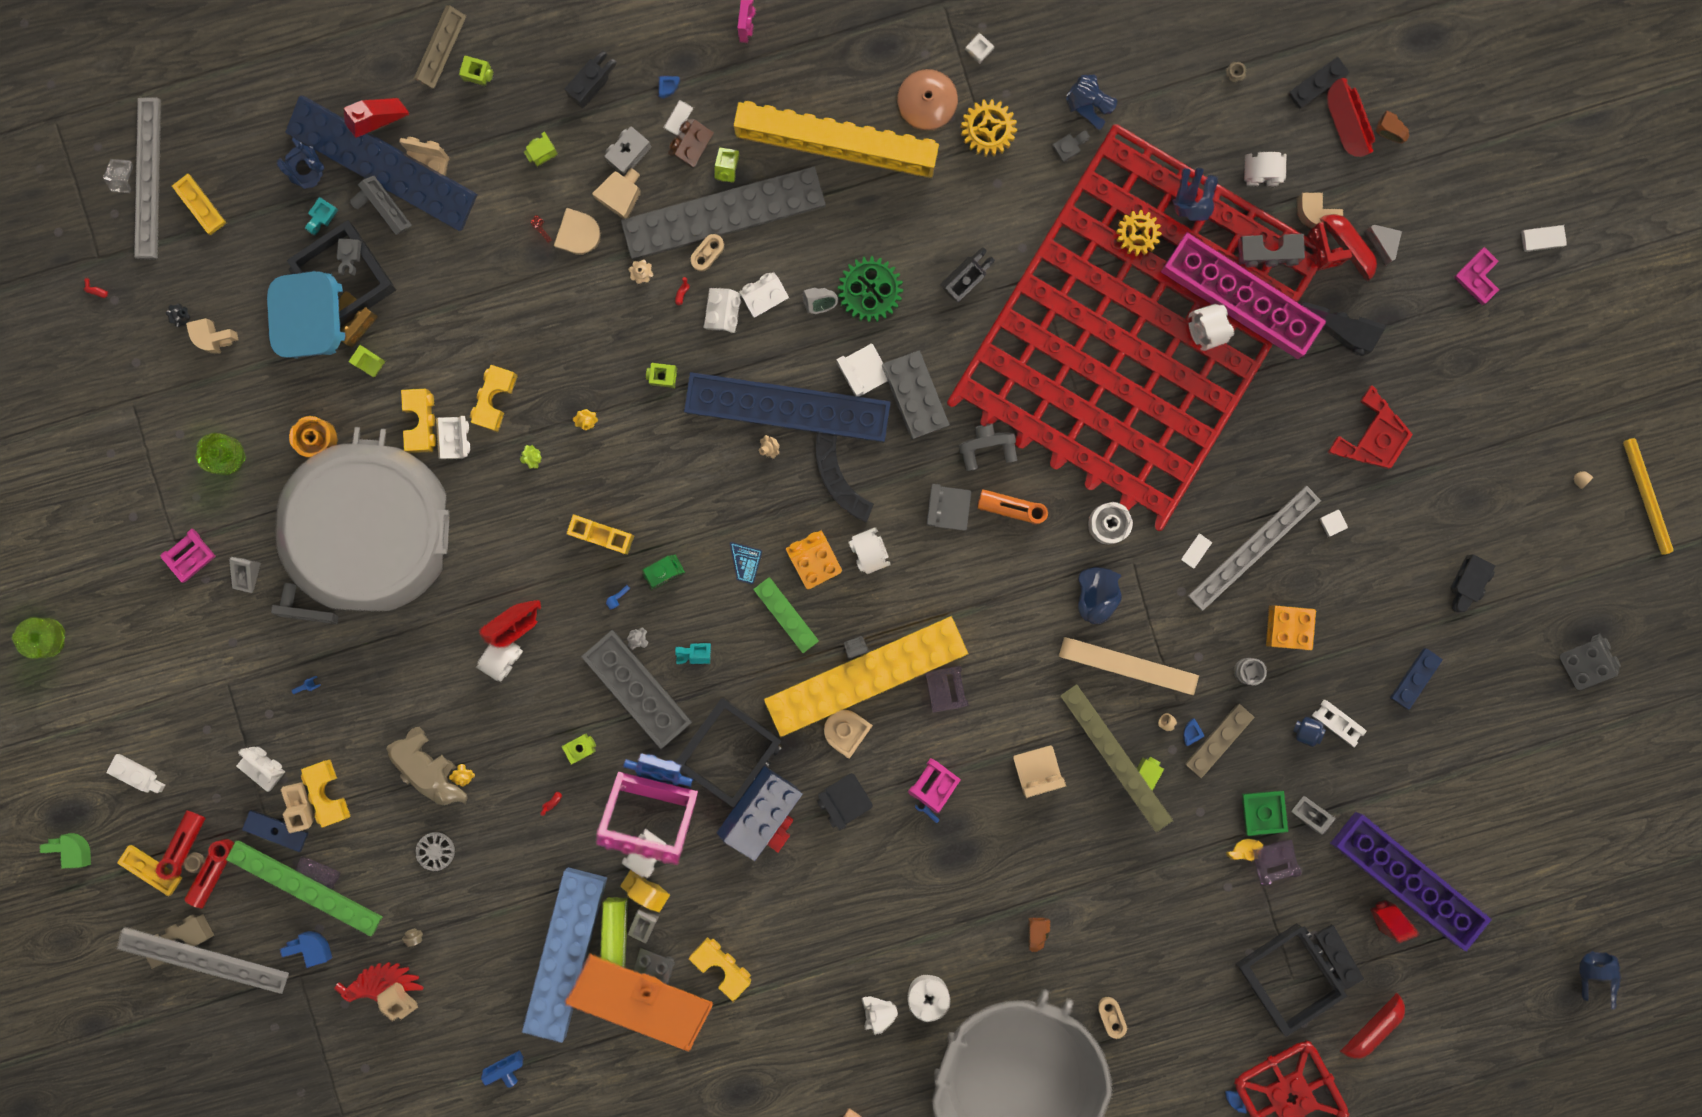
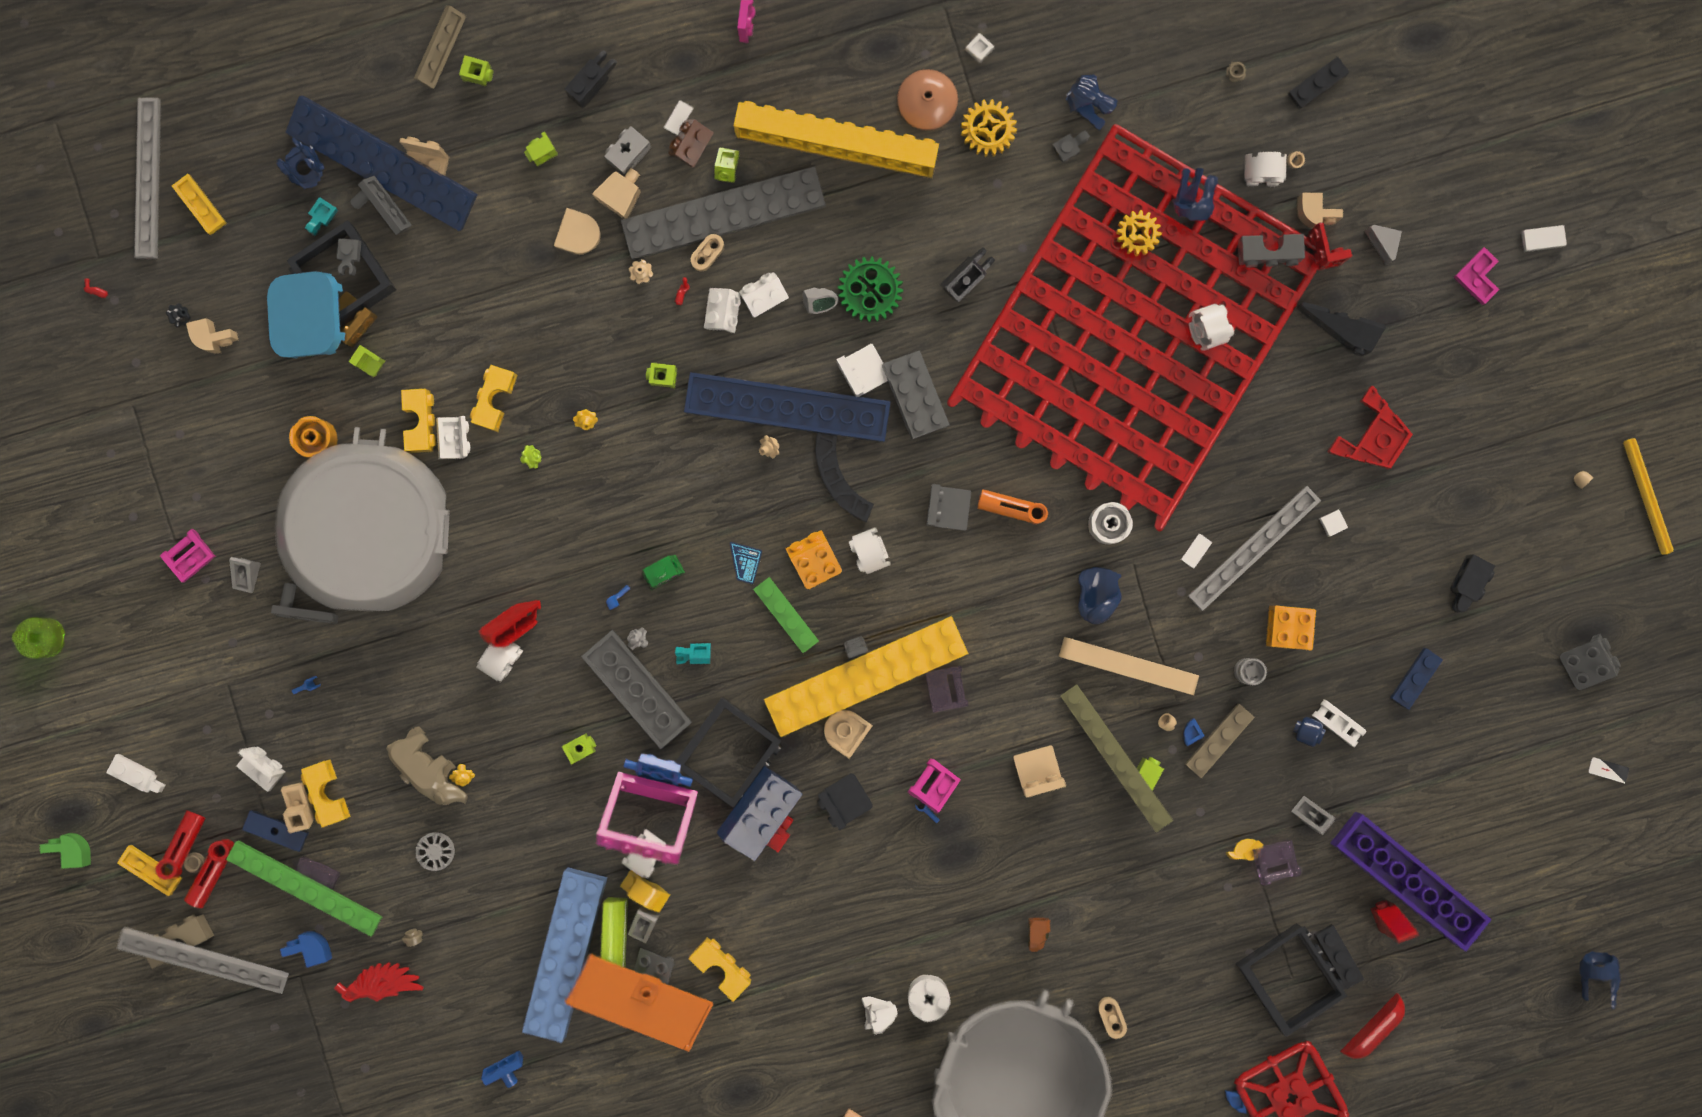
clear bracket [104,159,133,193] -> none
clear neon green brick [195,433,246,476] -> none
red slope [344,98,409,138] -> none
tan brick [377,983,418,1021] -> none
clear red hand [531,215,552,243] -> none
red piece [540,792,562,816] -> none
yellow arch [567,515,634,555] -> none
blue tile [659,76,680,98] -> none
dark grey connector [959,424,1018,471] -> none
dark pink brick [1161,233,1326,359] -> none
green plate [1242,790,1288,836] -> none
red brick [1320,214,1377,281] -> none
red brick [1327,78,1375,157] -> none
dark orange rock [1375,111,1409,143] -> none
none -> tan hinge [1287,151,1305,169]
none -> white sticker [1589,757,1629,783]

